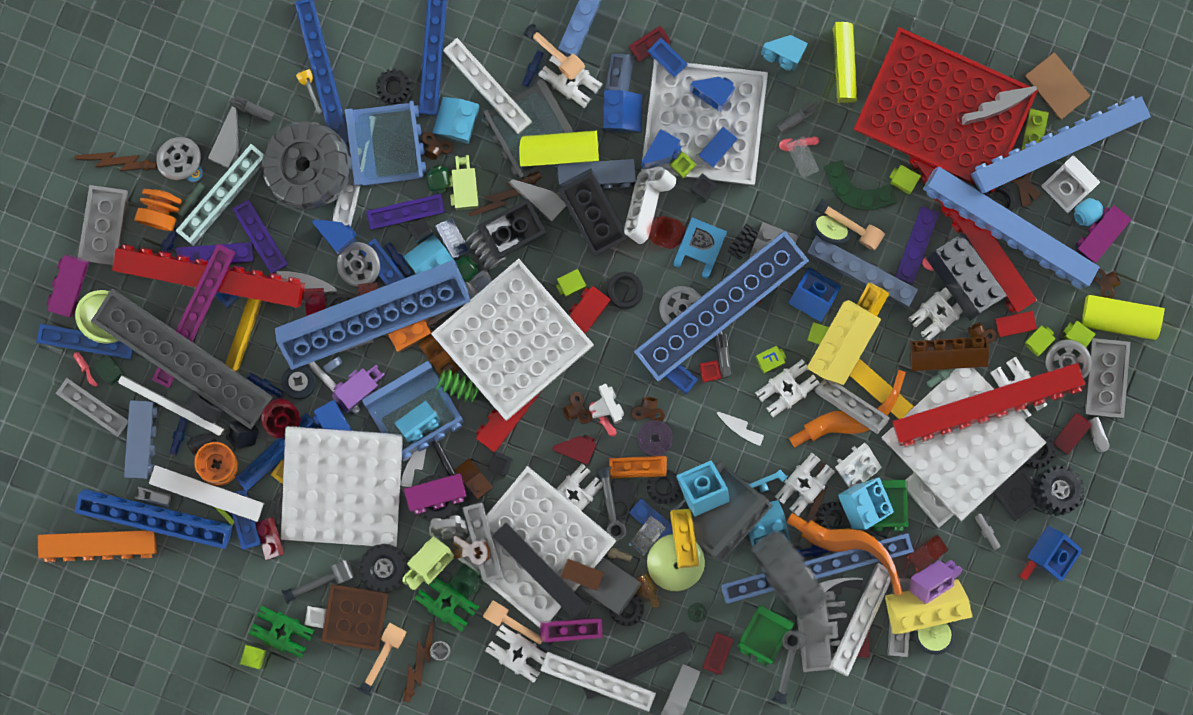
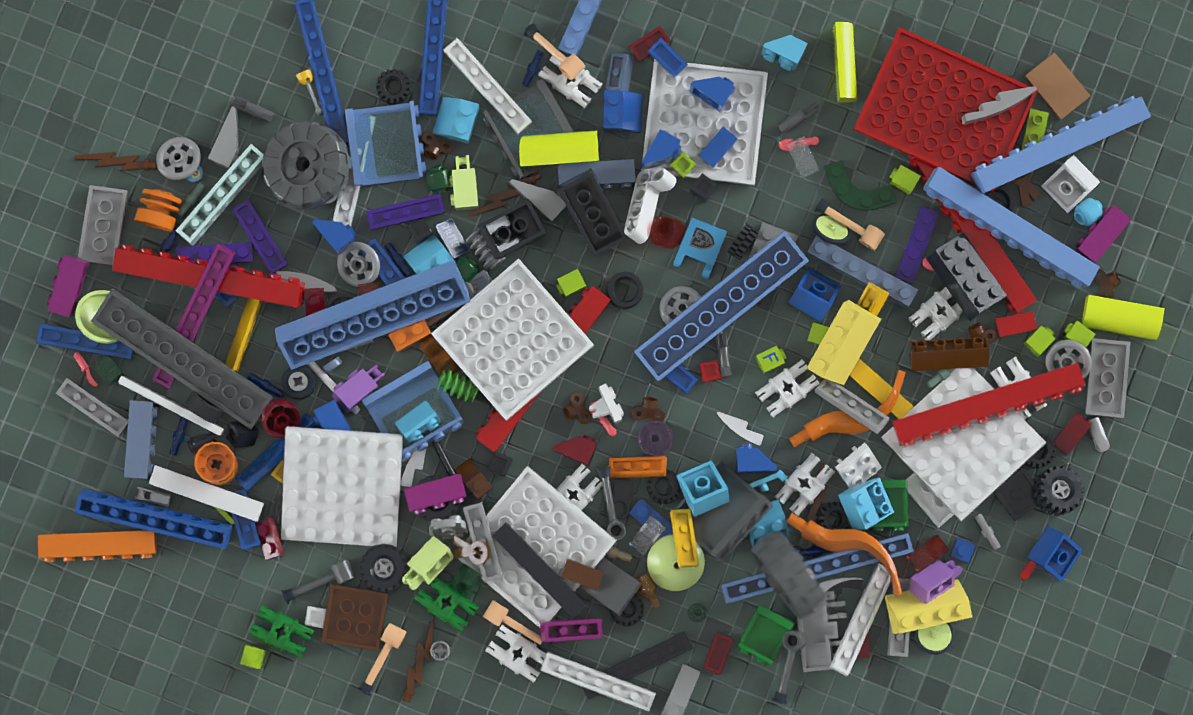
none -> blue slope [735,444,777,474]
none -> blue plate [950,538,976,563]

